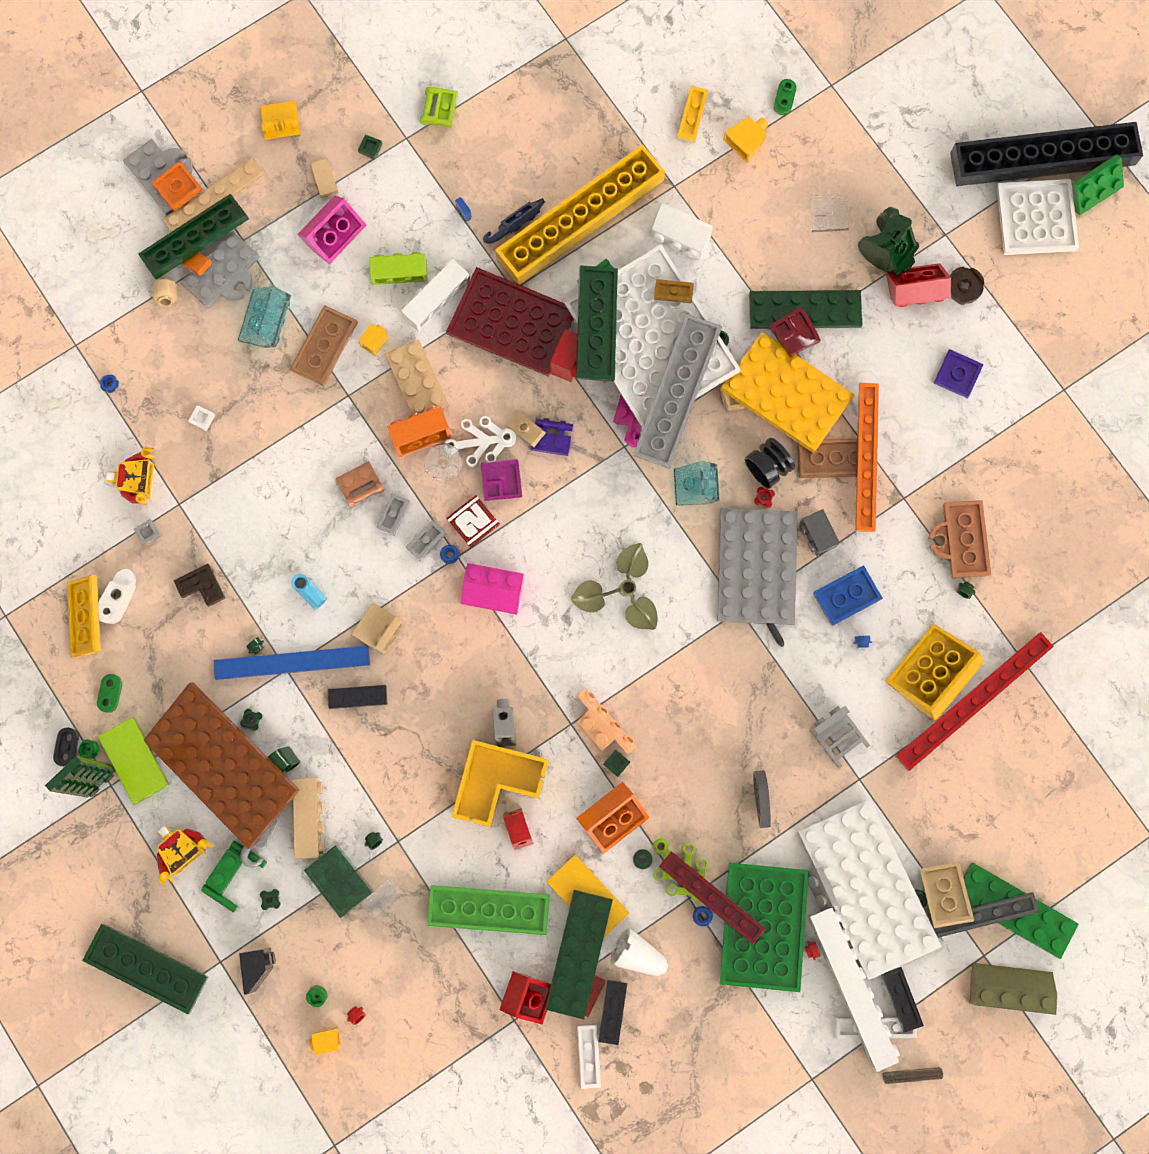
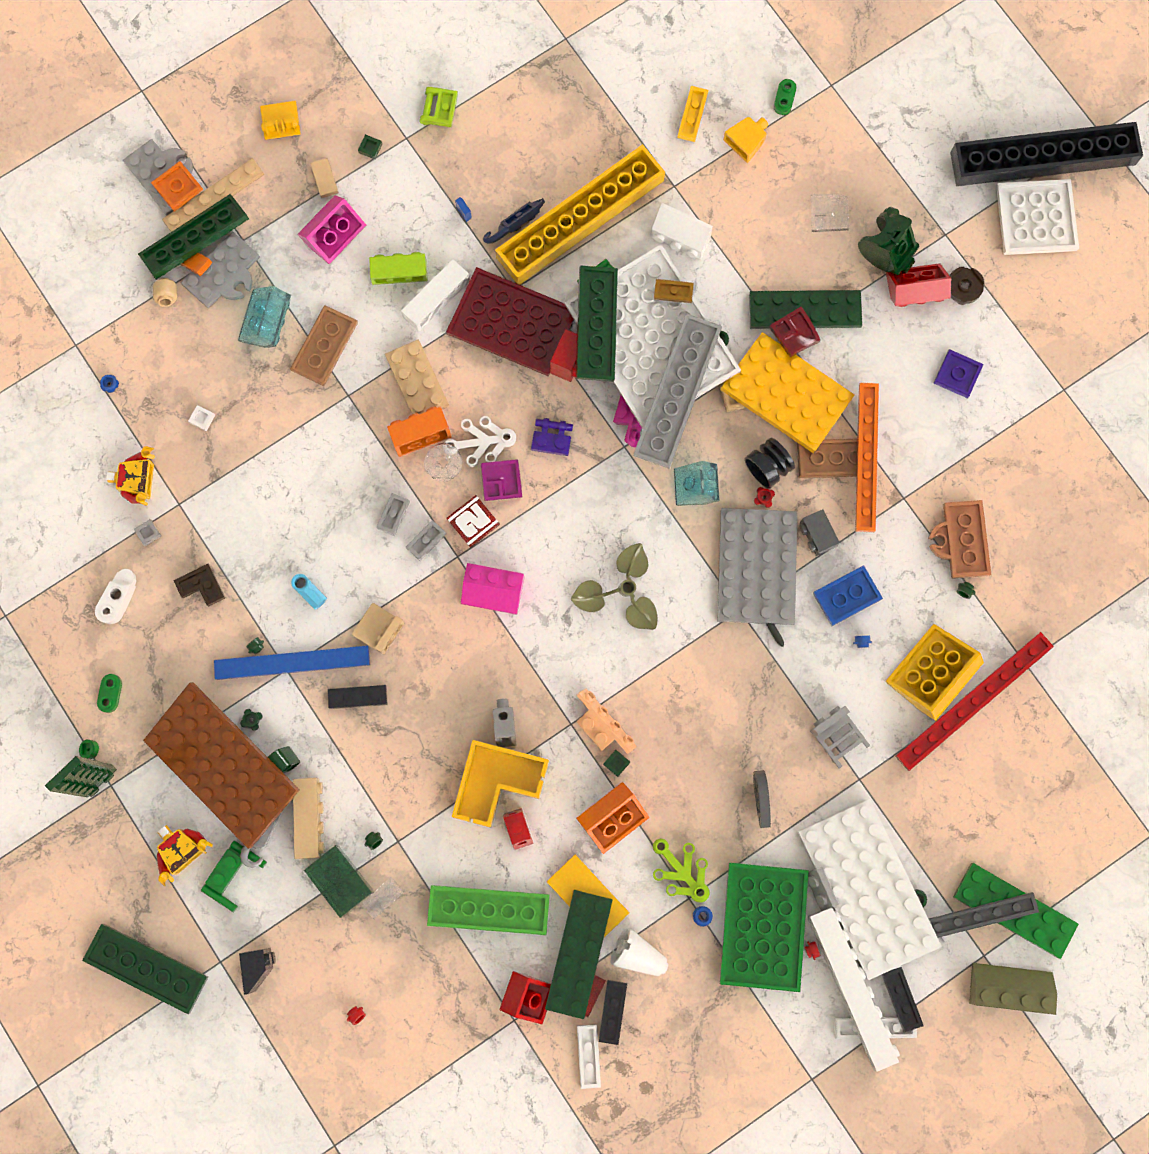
black plate [53,727,79,767] -> none
yellow tile [67,575,101,658] -> none
lime tile [98,717,170,805] -> none
dark green plate [260,889,281,910] -> none
green tile [306,985,328,1007] -> none
yellow brick [309,1027,342,1055] -> none
nougat plate [335,461,384,508] -> none
yellow brick [358,323,388,356] -> none
blue plate [440,545,459,564] -> none
tan plate [506,411,546,447] -> none
dark green plate [633,849,653,869] -> none
dark red plate [659,851,766,944] -> none
clear smoke axle [882,1067,943,1084] -> none
tan plate [920,862,974,928] -> none
green plate [1072,154,1124,215] -> none

